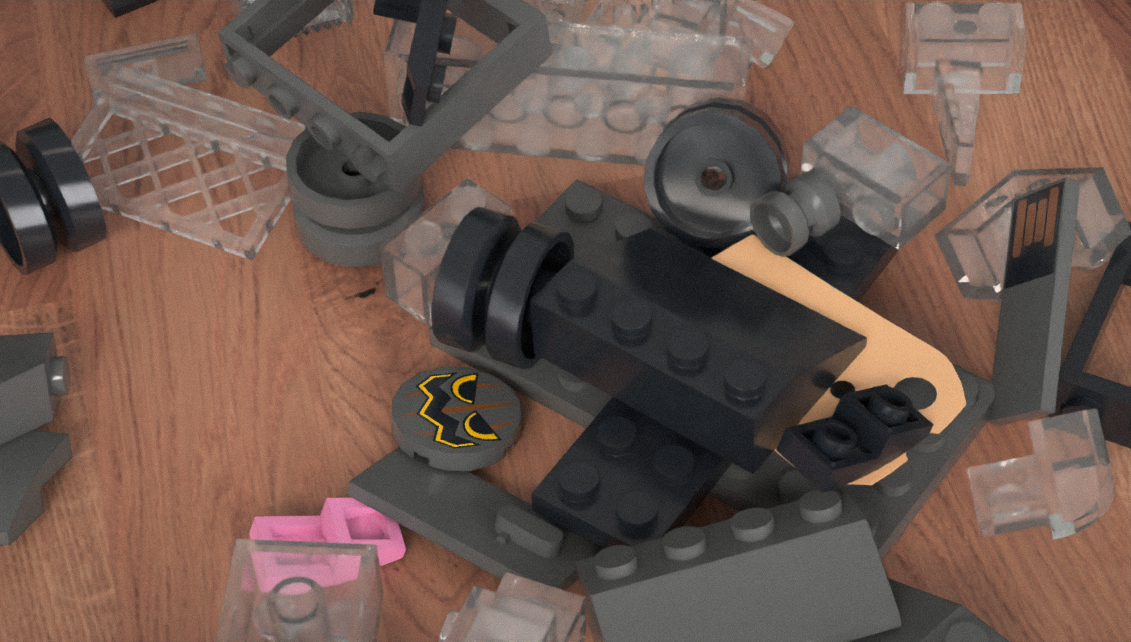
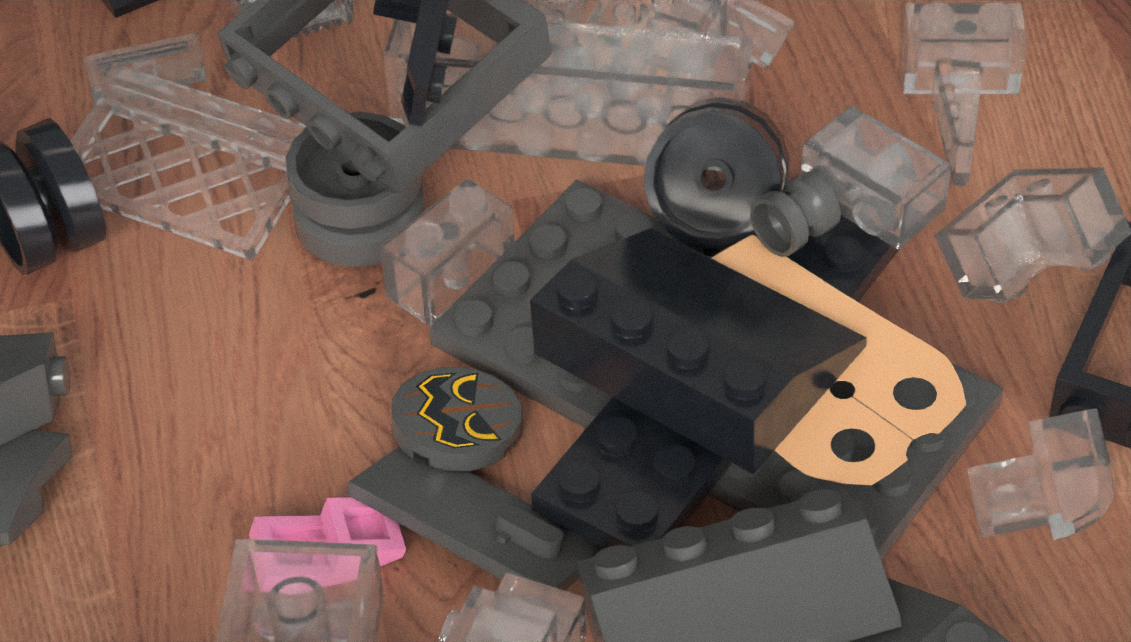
black wheel [431,206,574,369] -> none
black slope [776,384,934,492] -> none
dark grey piece [987,177,1081,425] -> none

